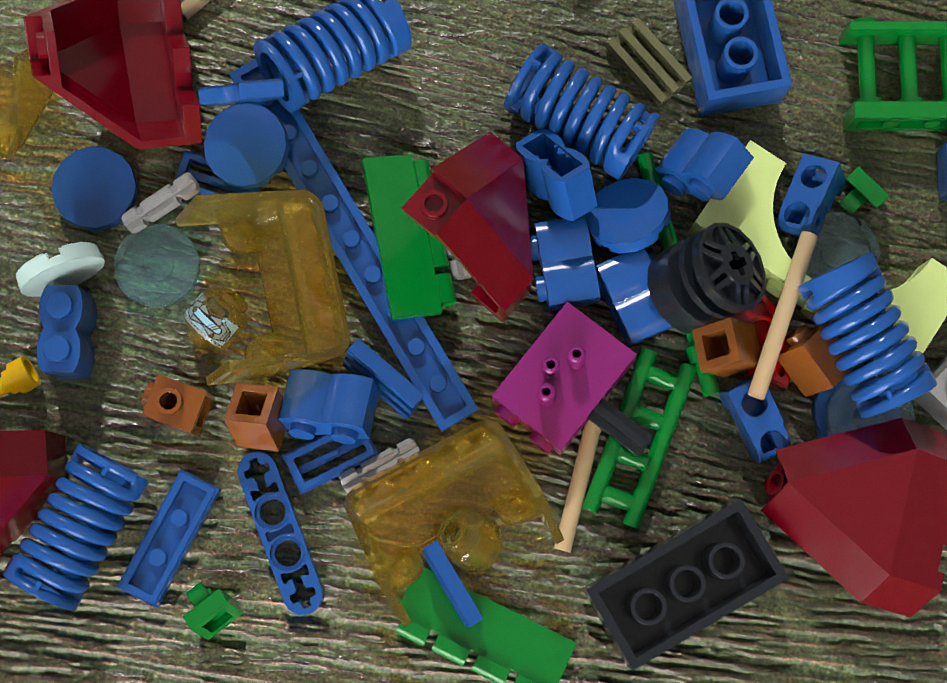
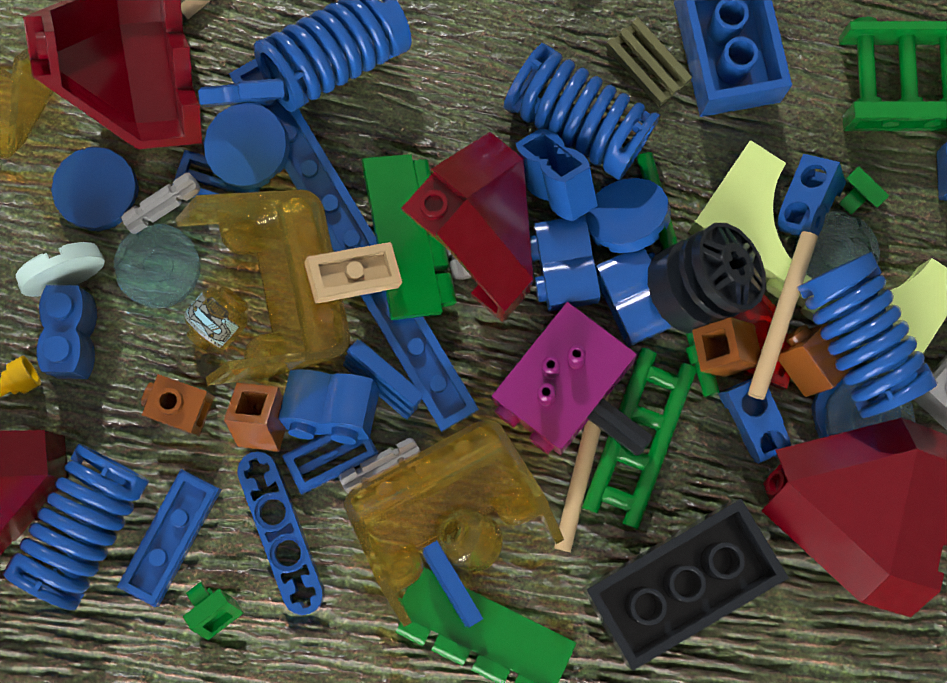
blue brick [655,128,754,201] -> none
none -> tan plate [304,242,402,304]

